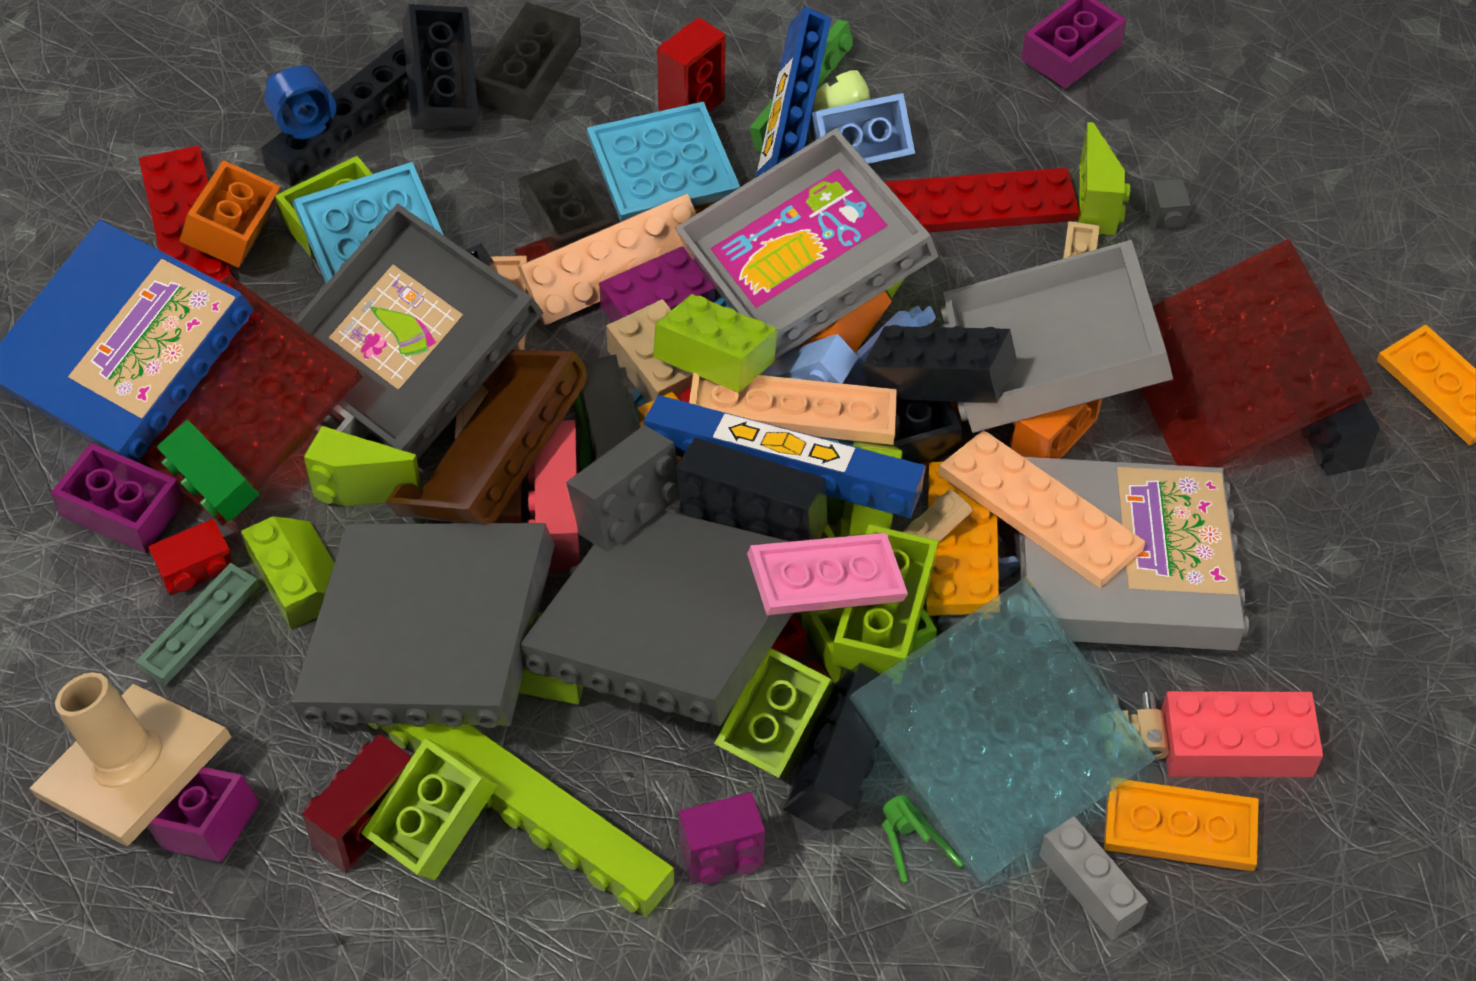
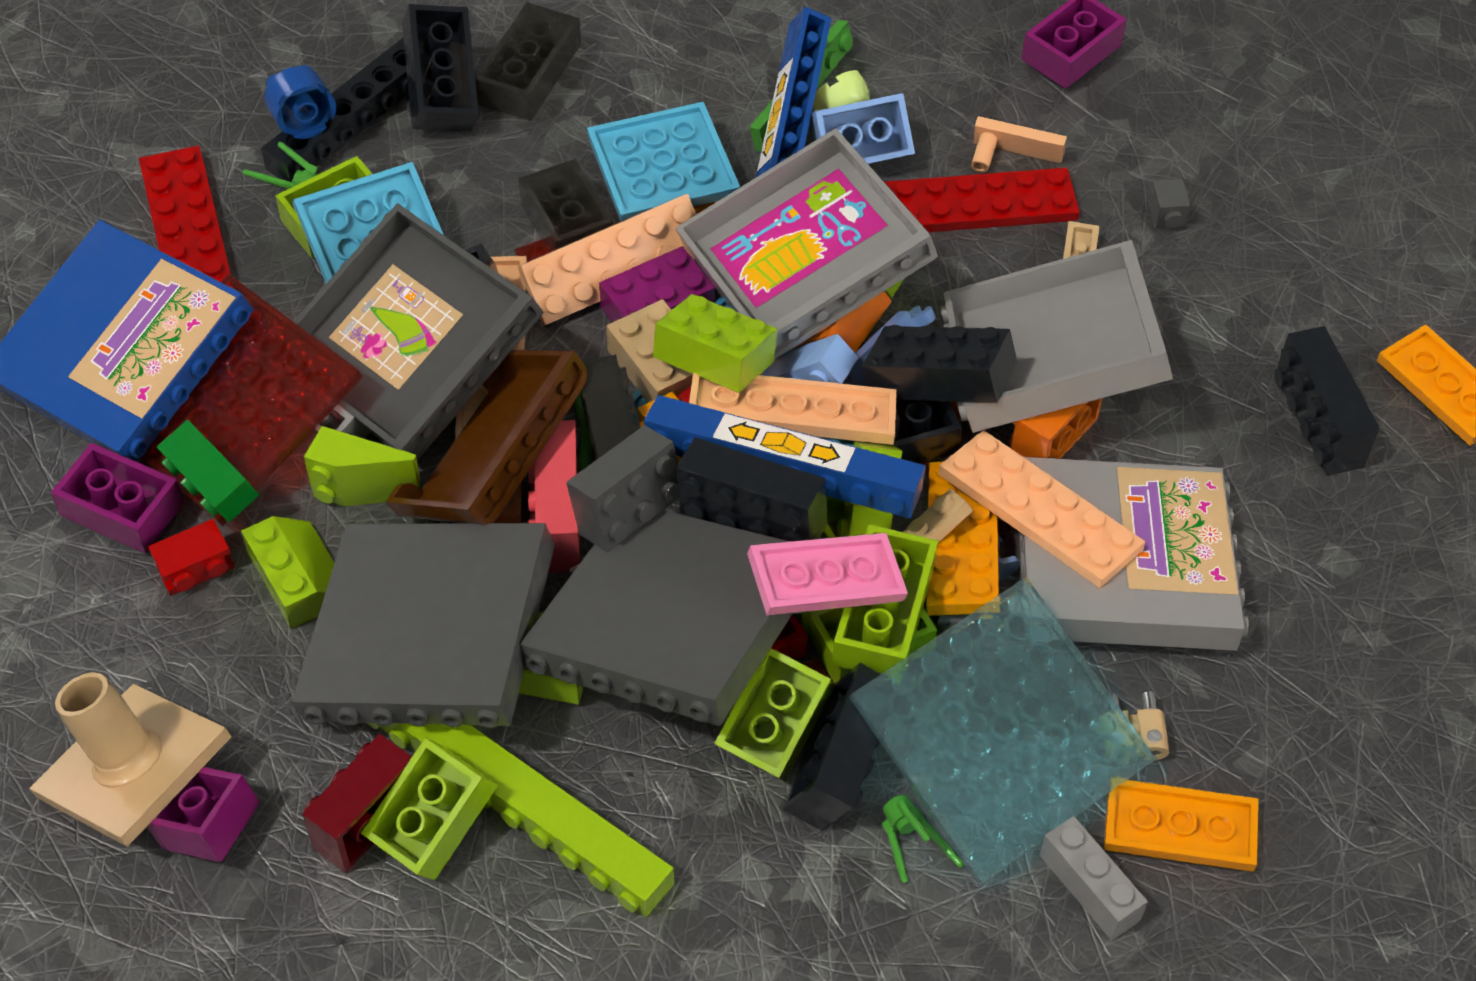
sand green plate [135,563,260,686] -> none
orange brick [180,160,281,268] -> none
red brick [657,17,726,113] -> none
magenta brick [678,792,765,885] -> none
lime slope [1078,122,1130,235] -> none
clear red plate [1141,238,1373,468] -> none
coral brick [1161,691,1323,777] -> none
none -> bright green plant [242,142,319,189]
none -> light nougat piece [971,116,1067,173]

